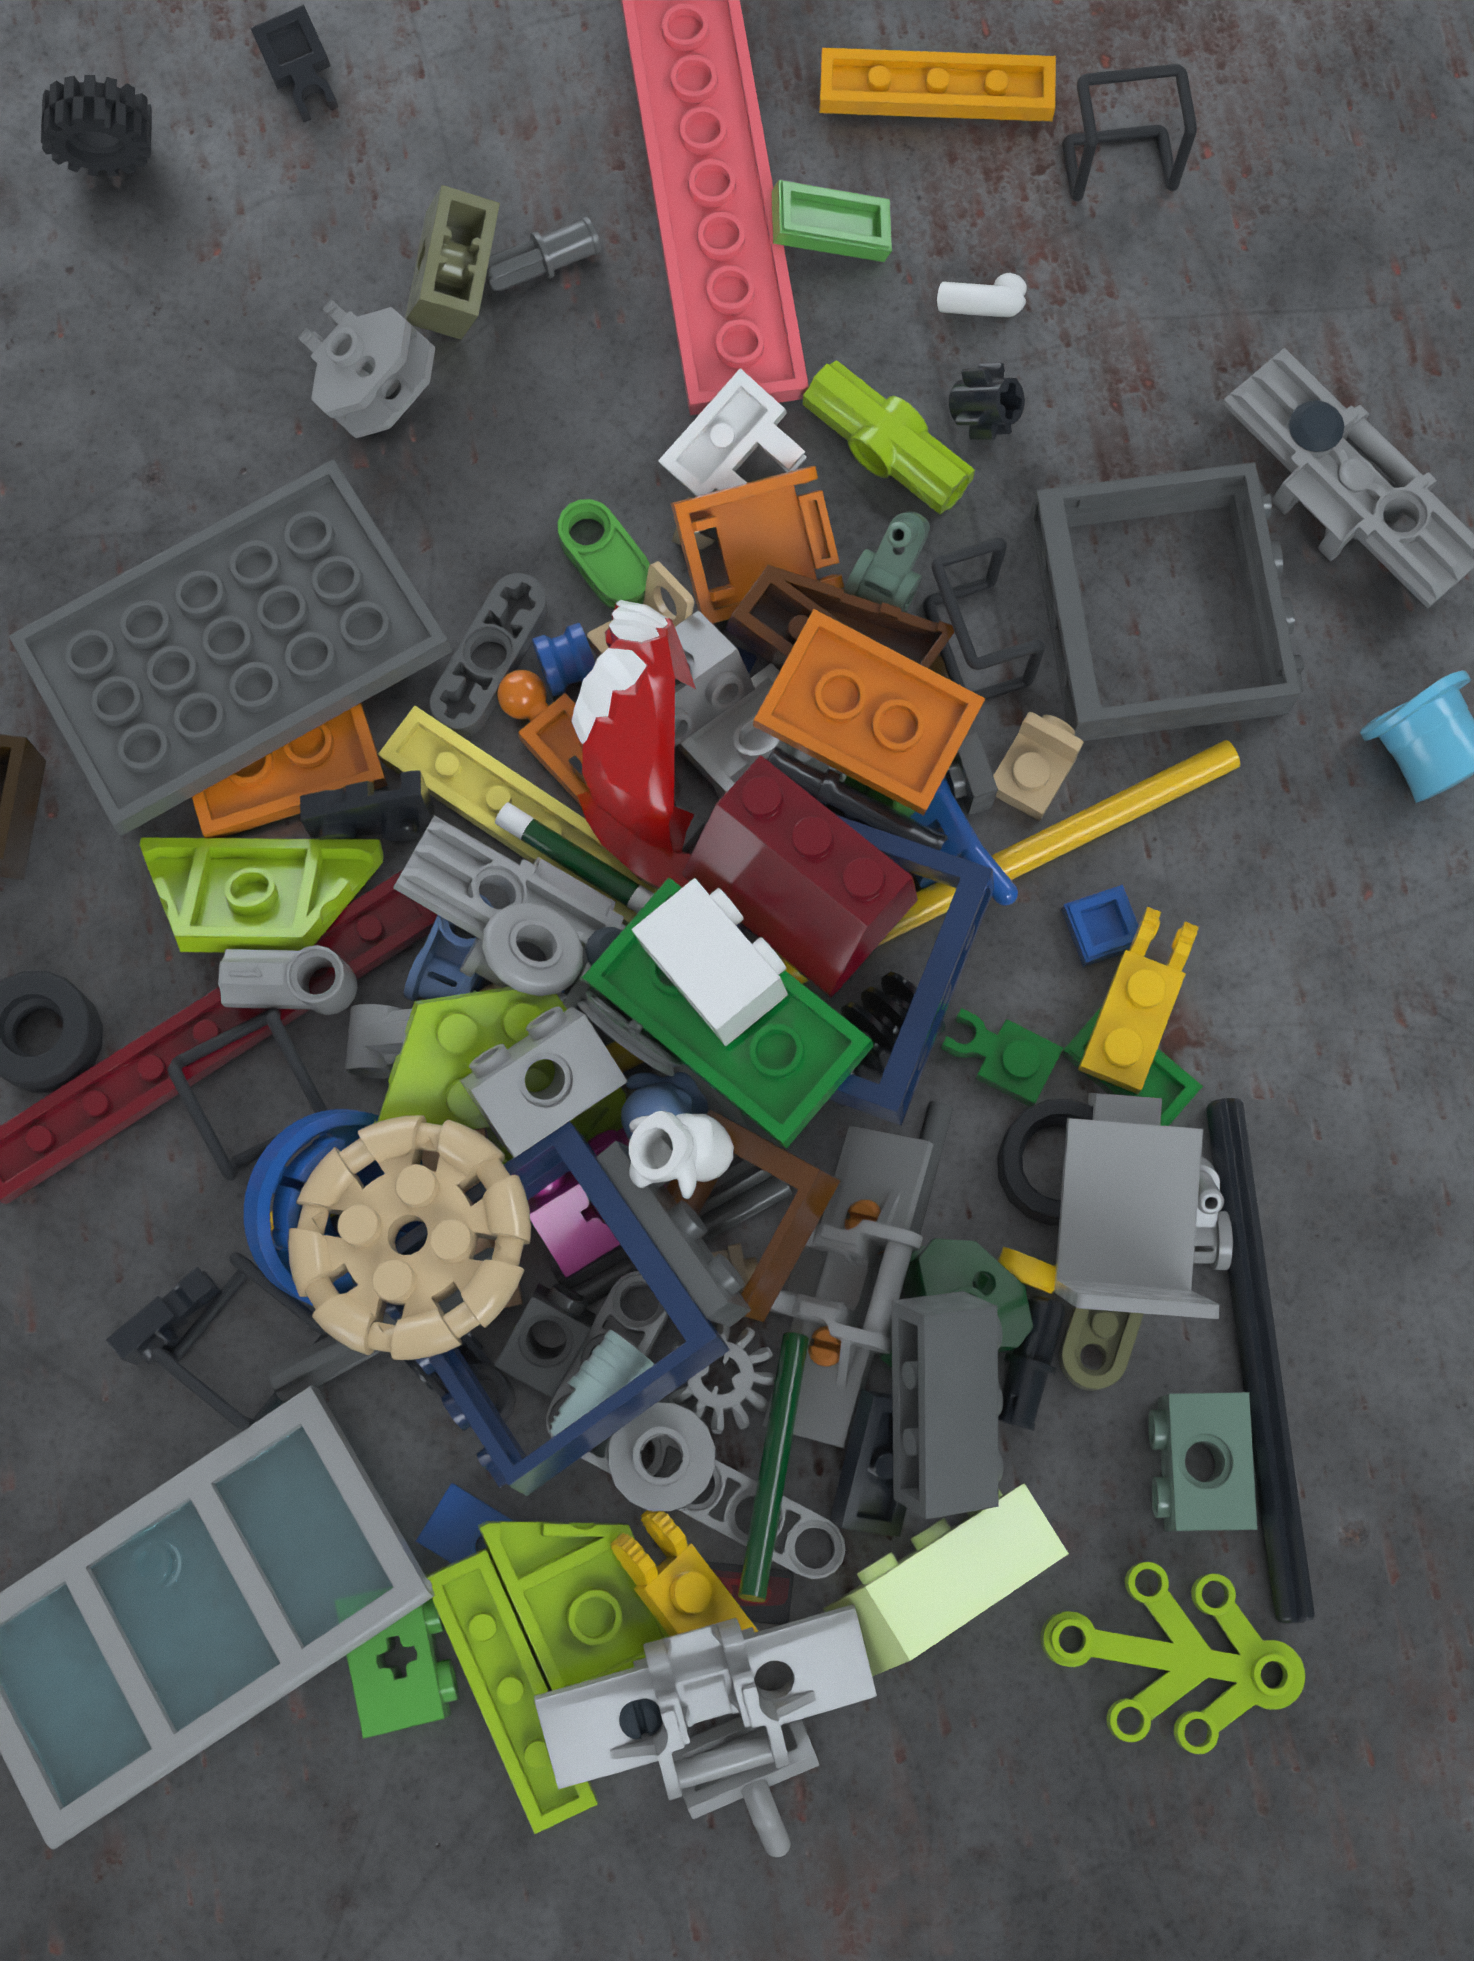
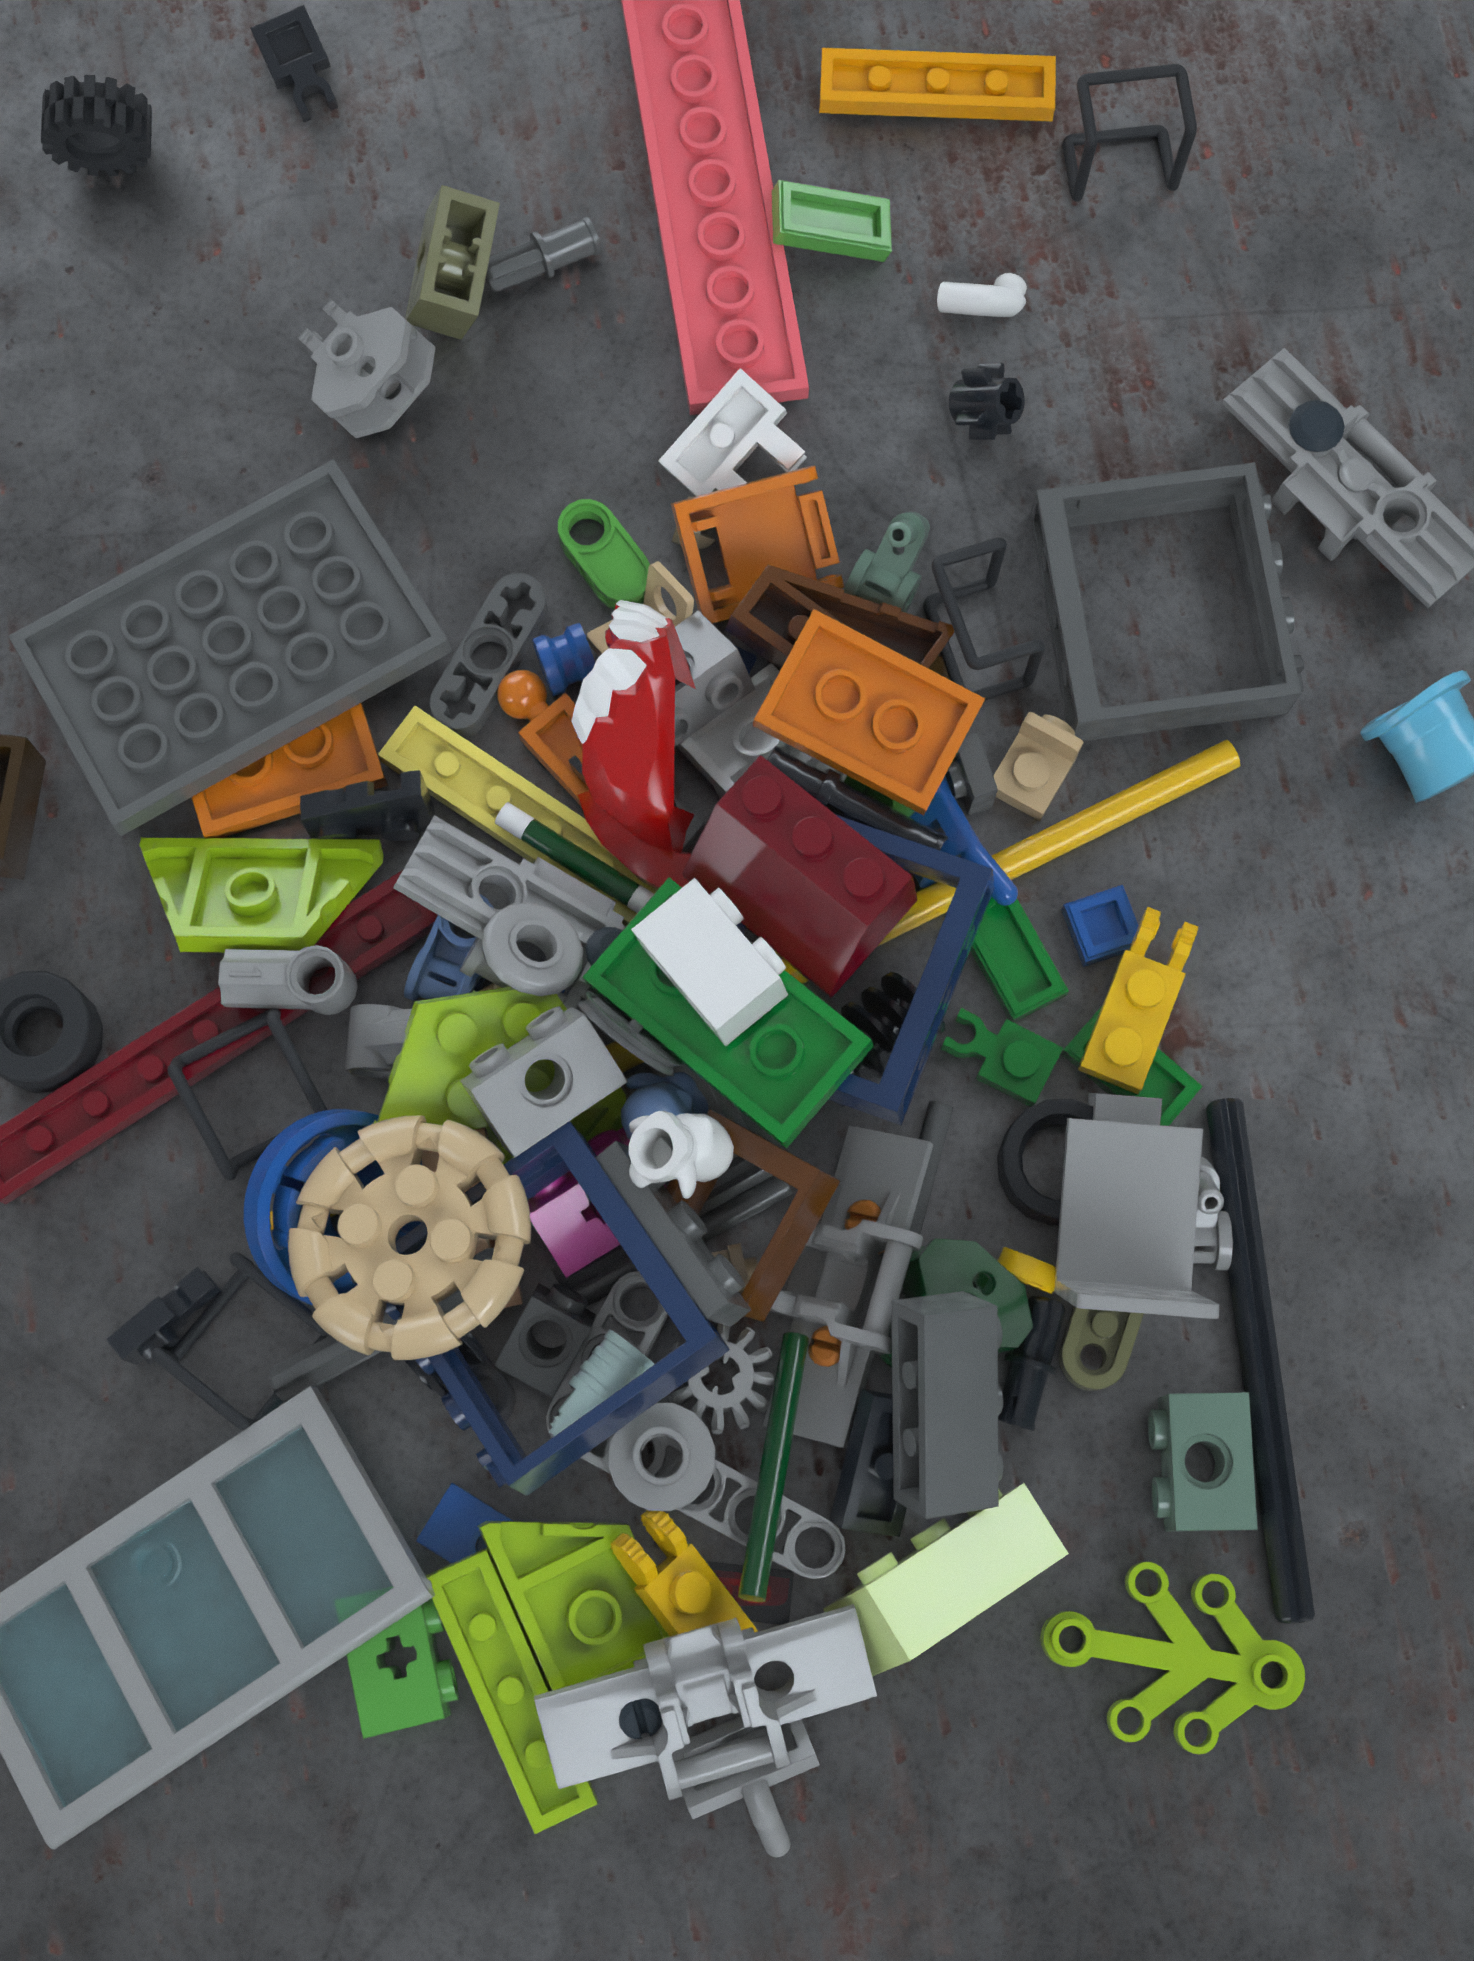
lime piece [802,360,975,515] -> none
none -> green tile [970,896,1069,1022]

